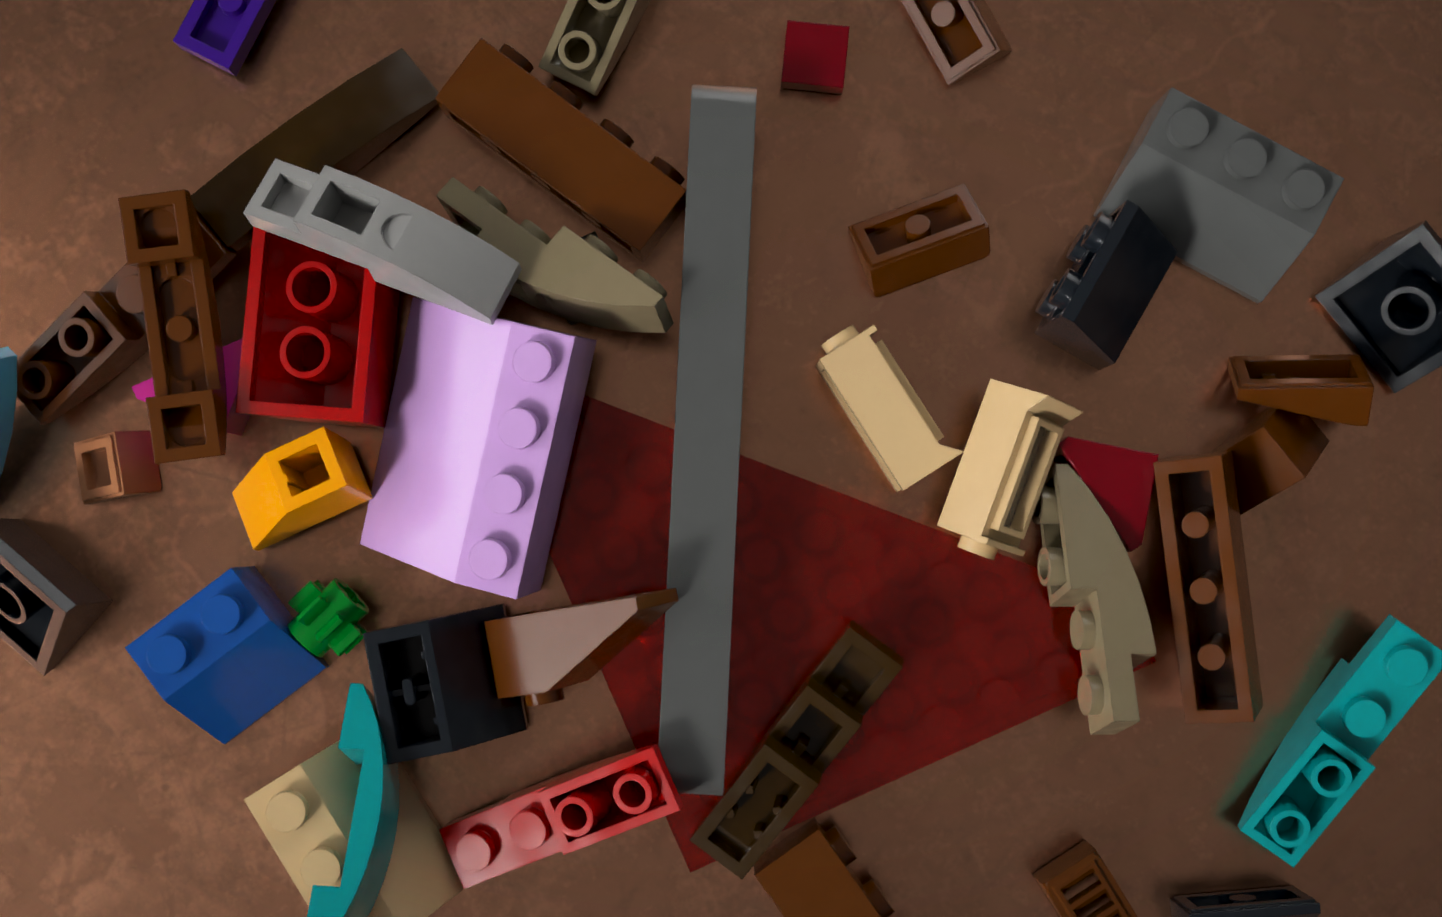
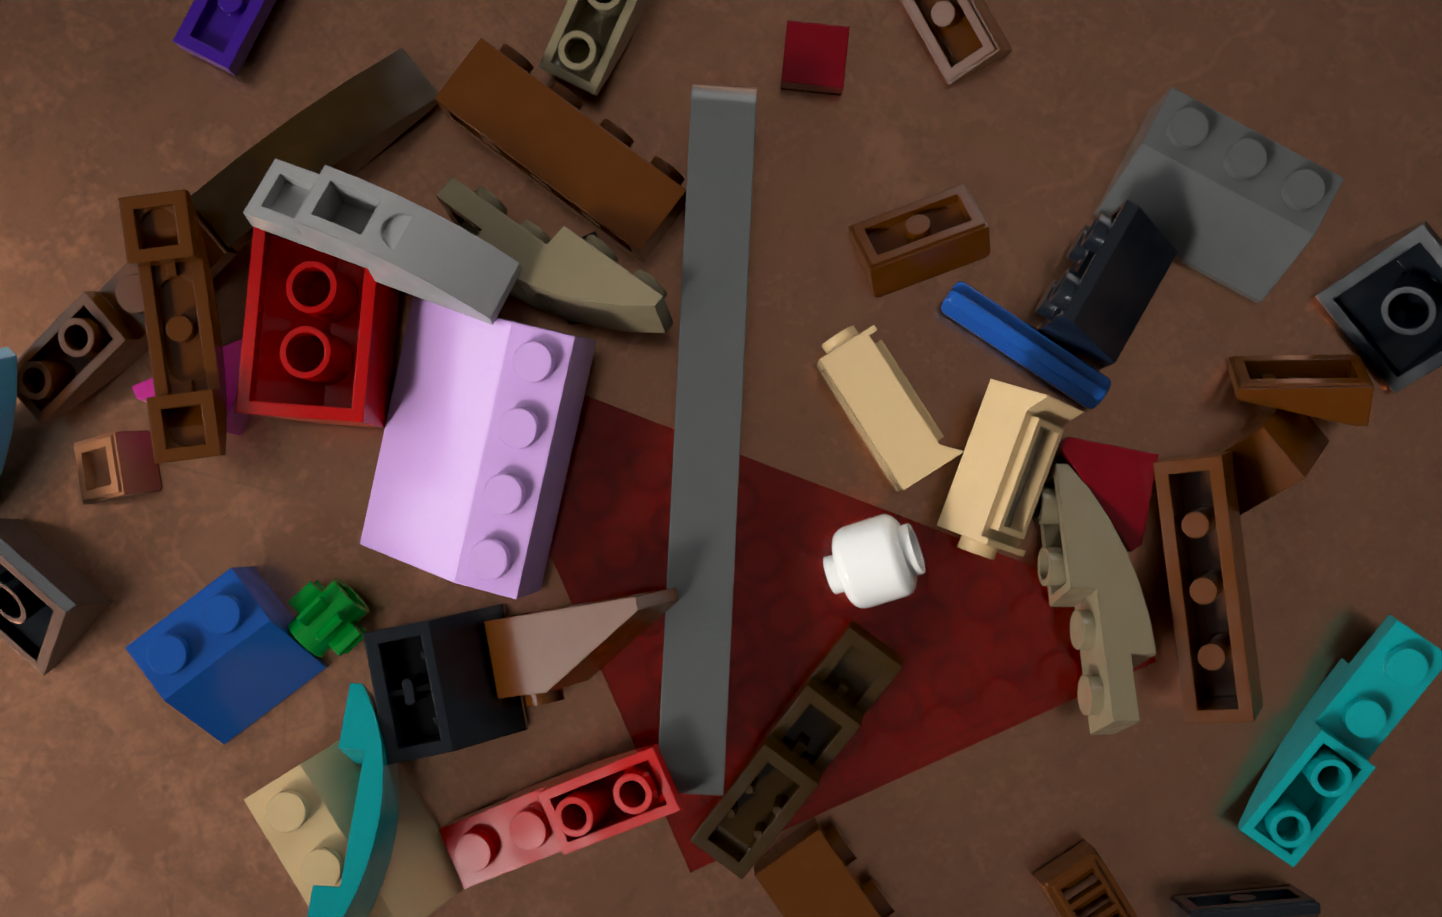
light orange slope [232,426,373,551] -> none
none -> white head [823,514,926,609]
none -> blue axle [940,281,1111,409]

